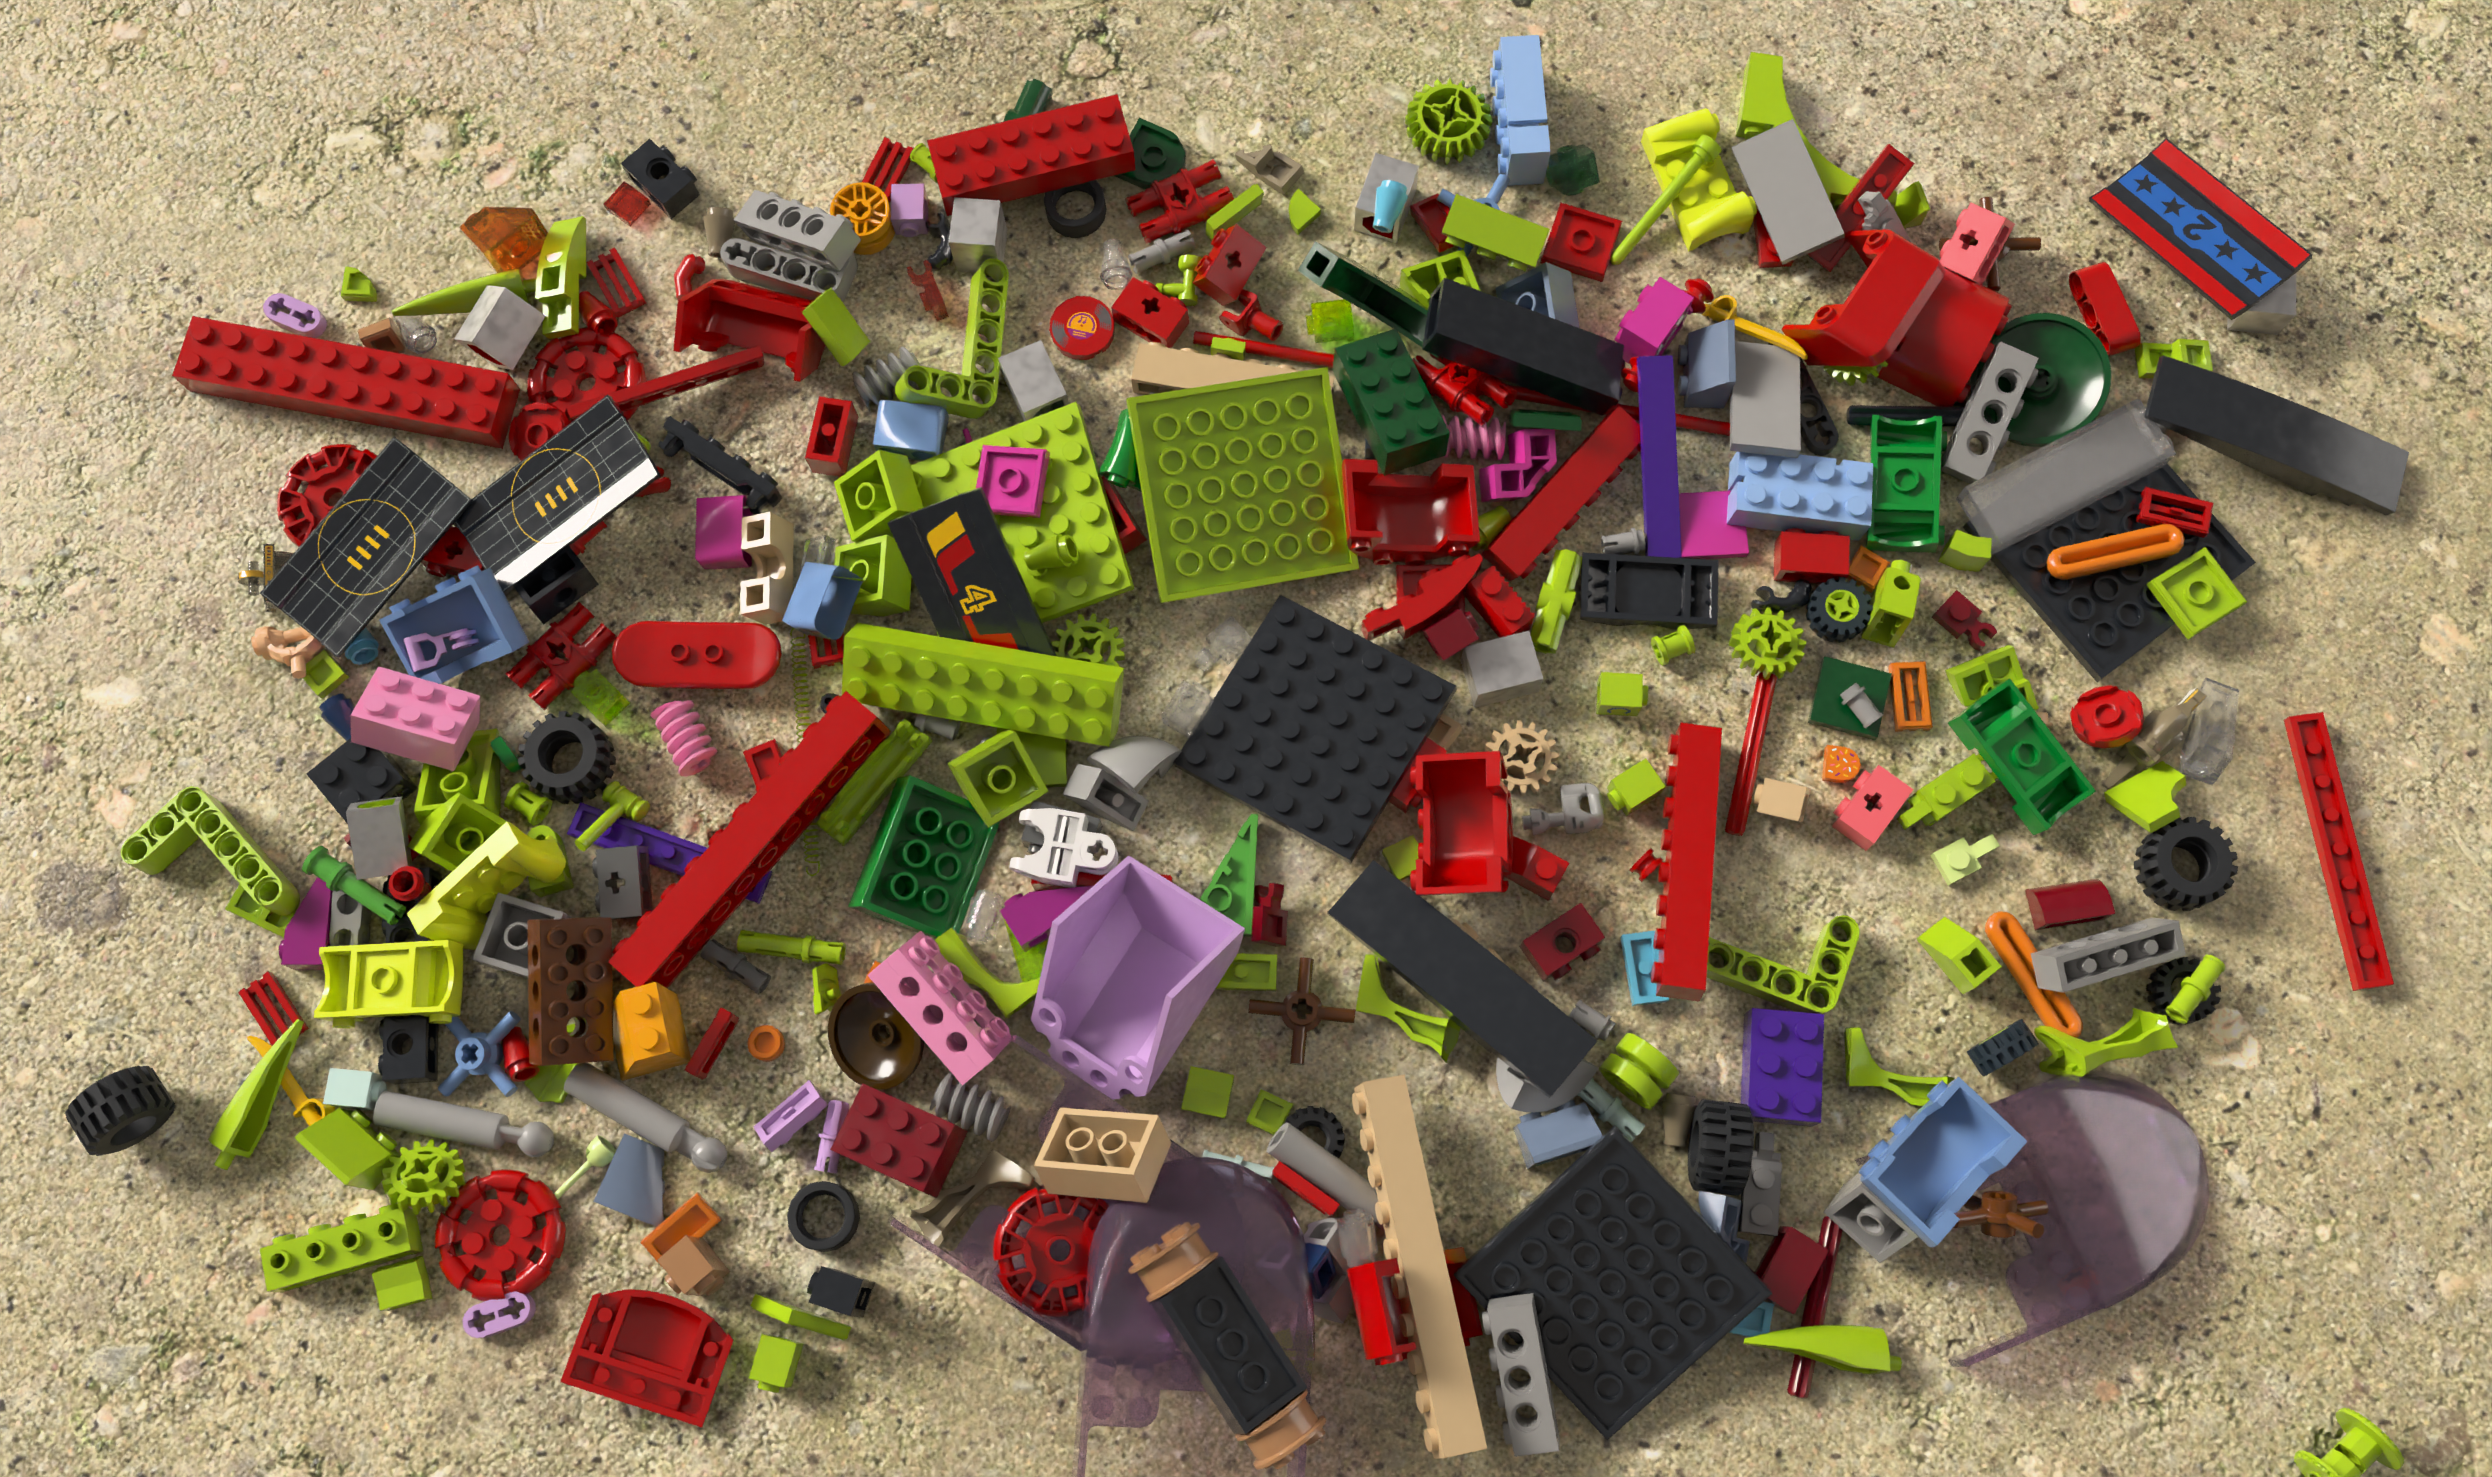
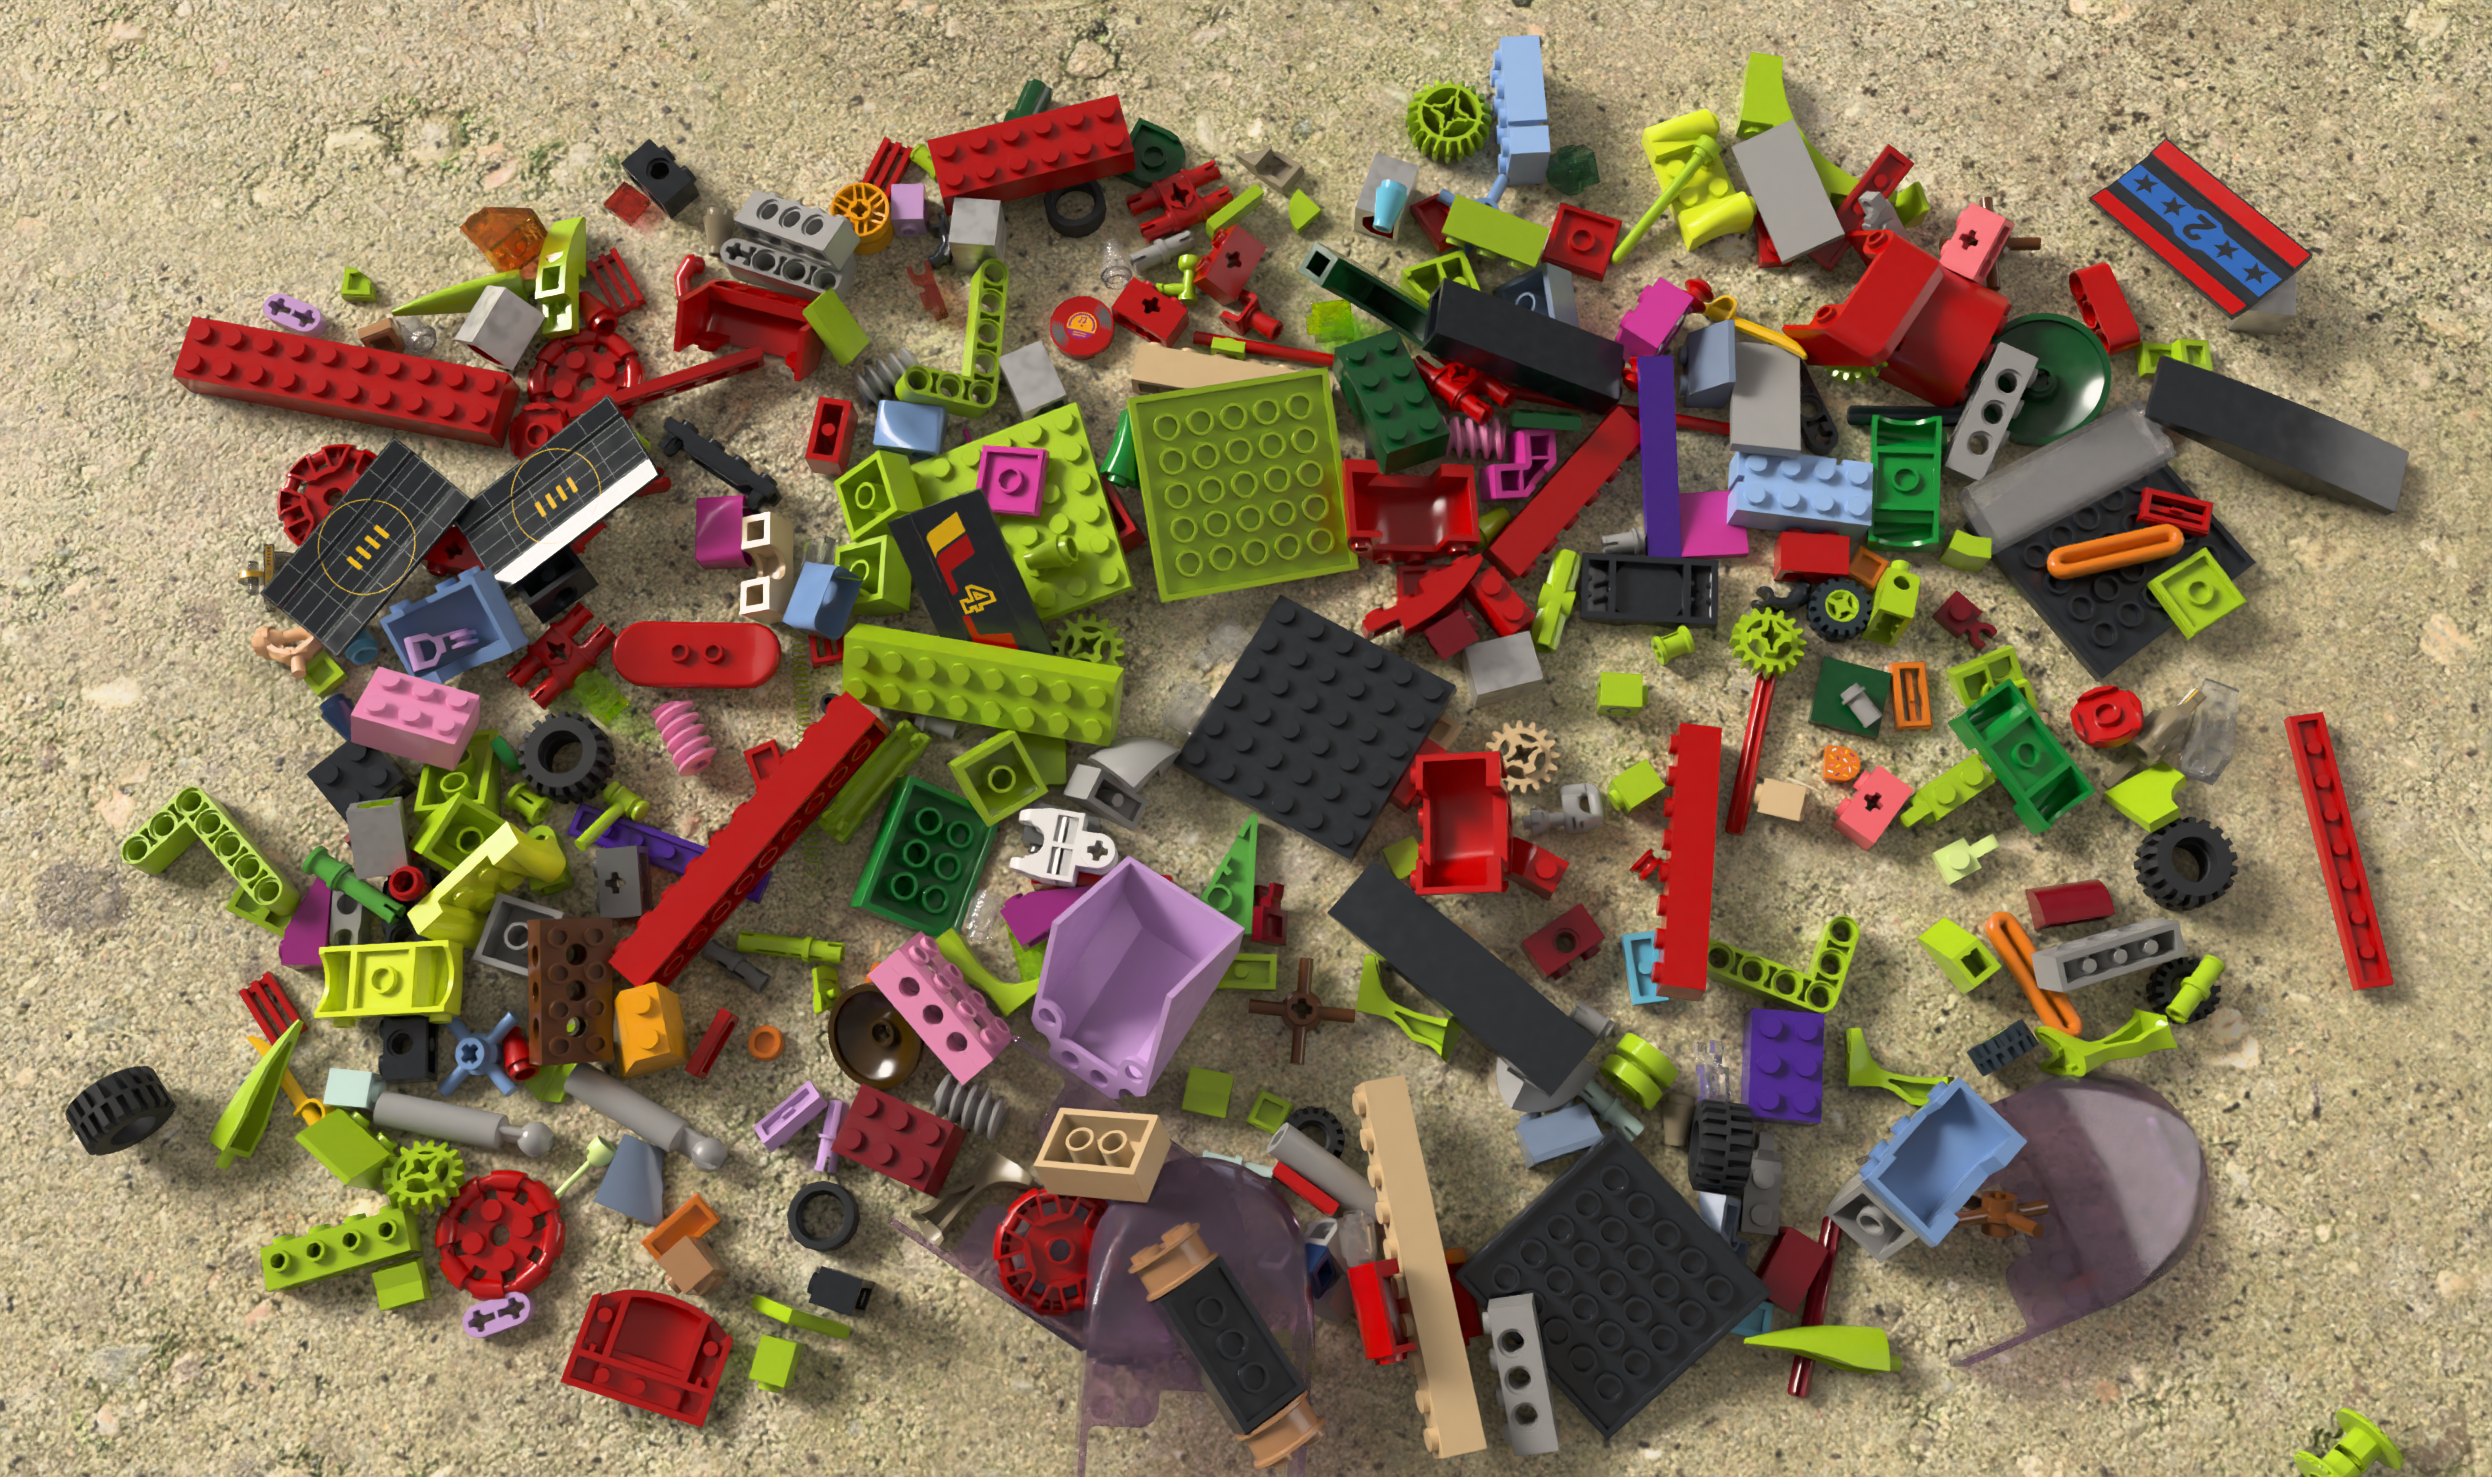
none -> clear plate [1693,1040,1731,1102]

